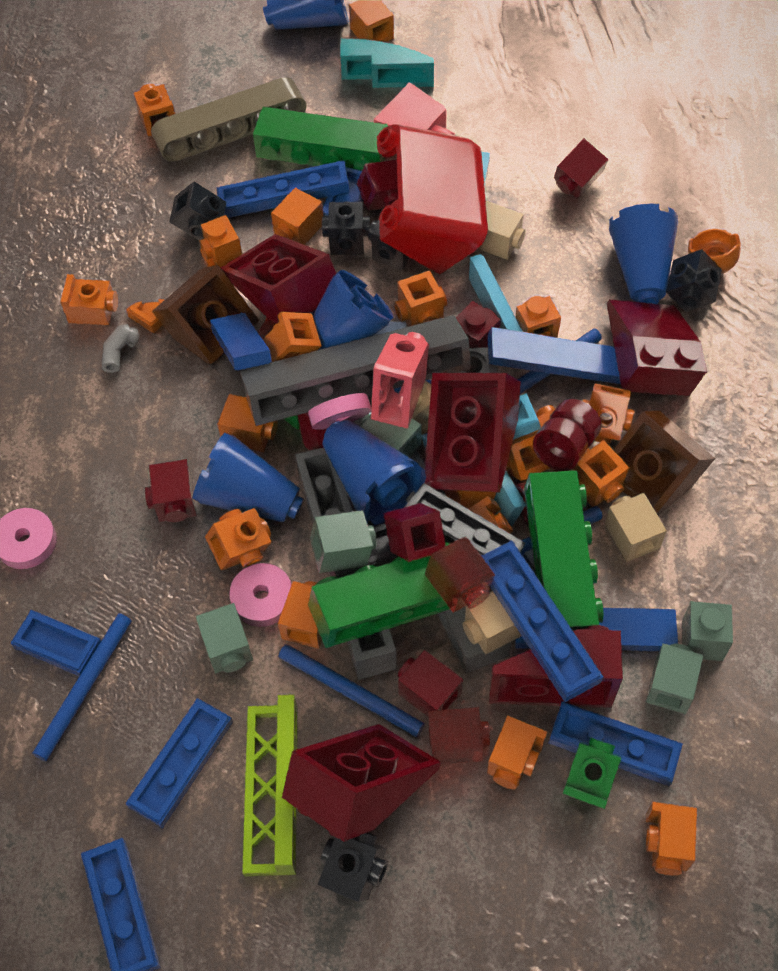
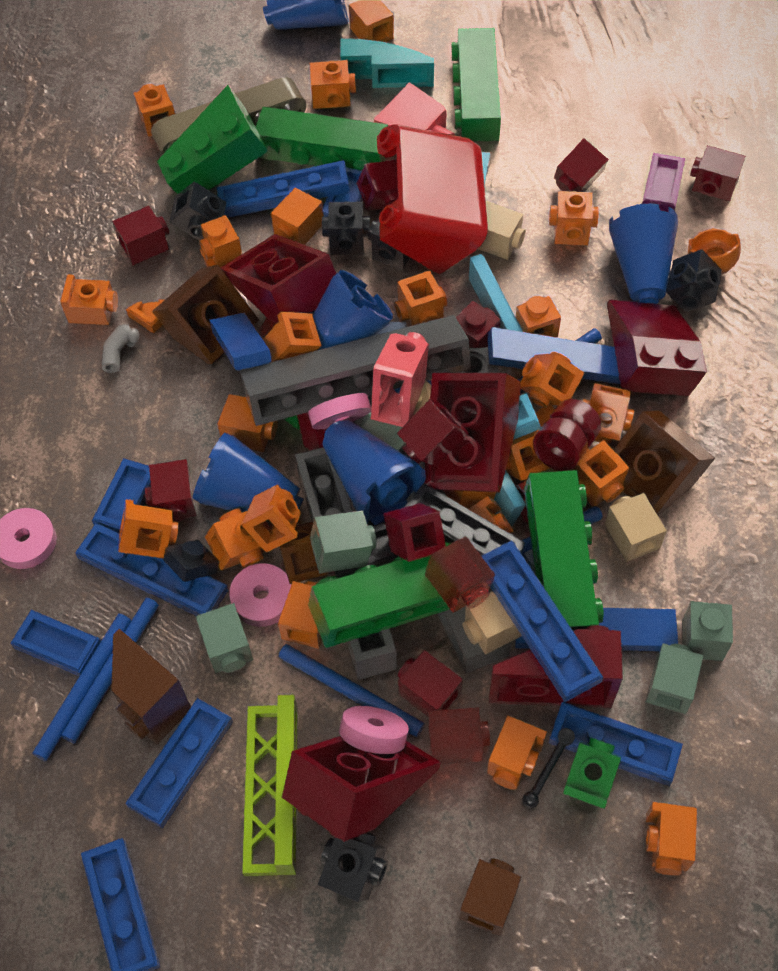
none -> blue bar [61,598,159,744]
none -> blue tile [75,523,229,616]
none -> blue tile [92,458,151,533]
none -> dark red brick [112,206,170,266]
none -> reddish brown slope [112,629,191,745]
none -> orange brick [118,499,179,559]
none -> green wedge [157,85,268,194]
none -> black plate [163,540,219,582]
none -> orange brick [242,484,301,552]
none -> reddish brown brick [279,521,328,584]
none -> orange brick [310,60,356,109]
none -> bright pink piece [339,706,409,754]
none -> dark red brick [397,399,469,466]
none -> brick [451,27,501,142]
none -> reddish brown brick [459,858,522,937]
none -> orange brick [520,352,584,408]
none -> black hinge [522,728,575,809]
none -> orange brick [549,191,599,245]
none -> tile [642,153,686,213]
none -> brick [690,145,746,202]

